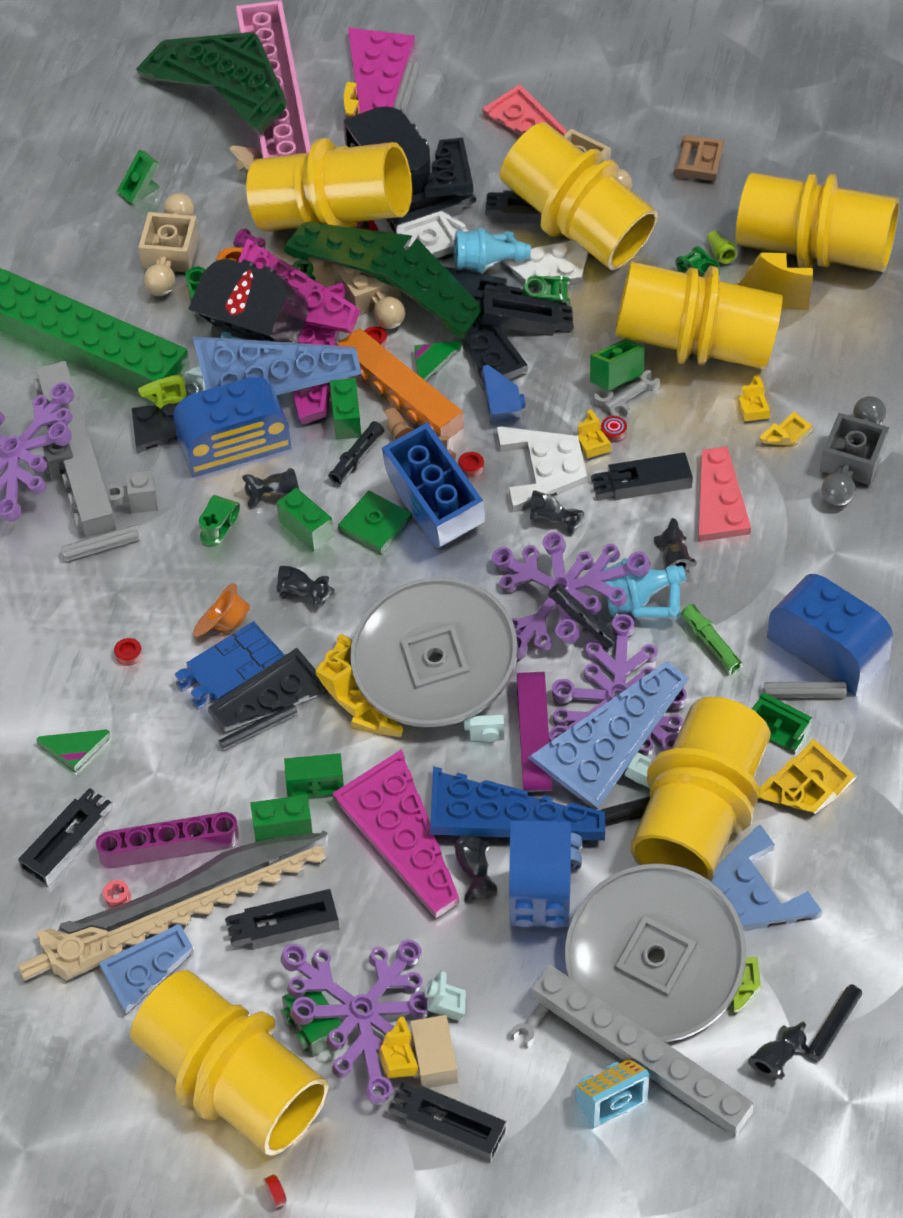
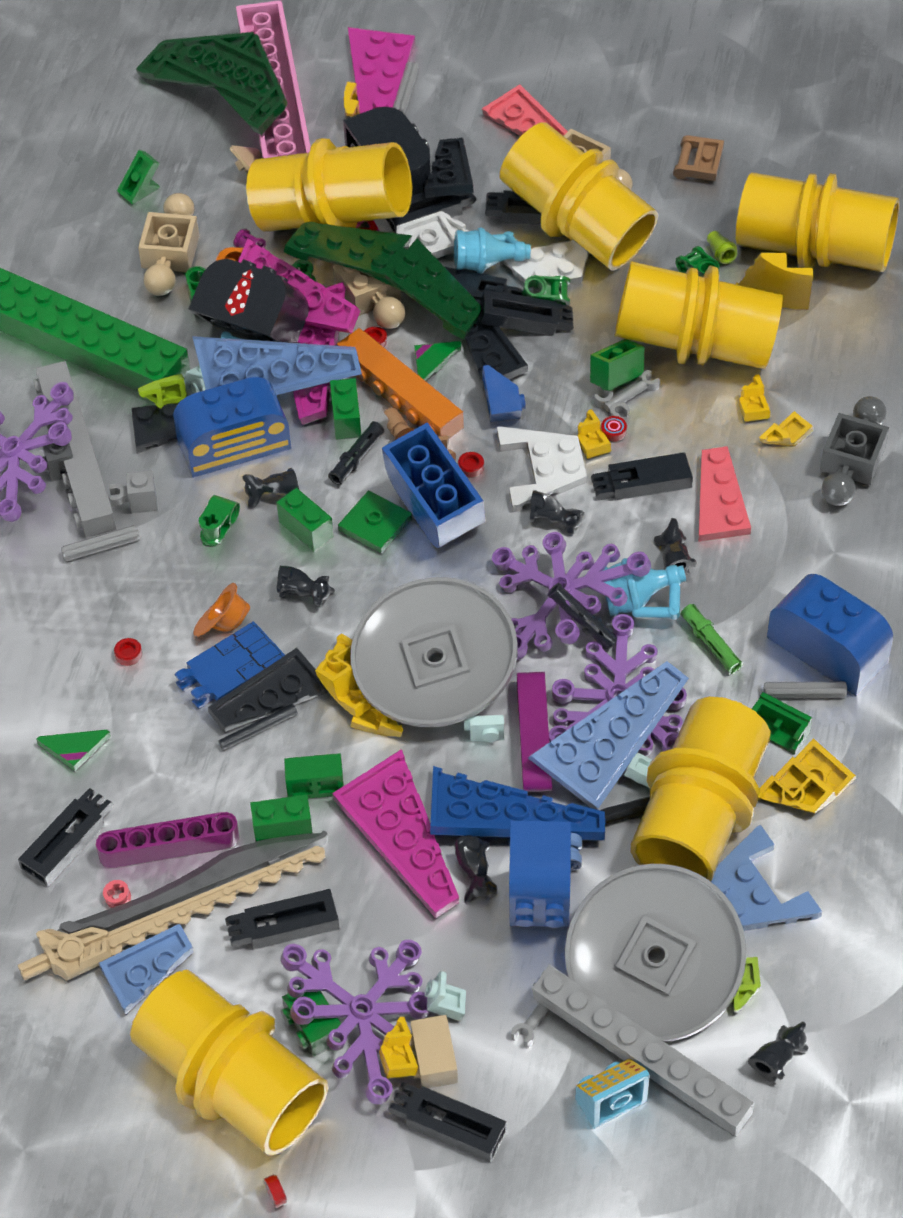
black axle [807,984,862,1062] -> none

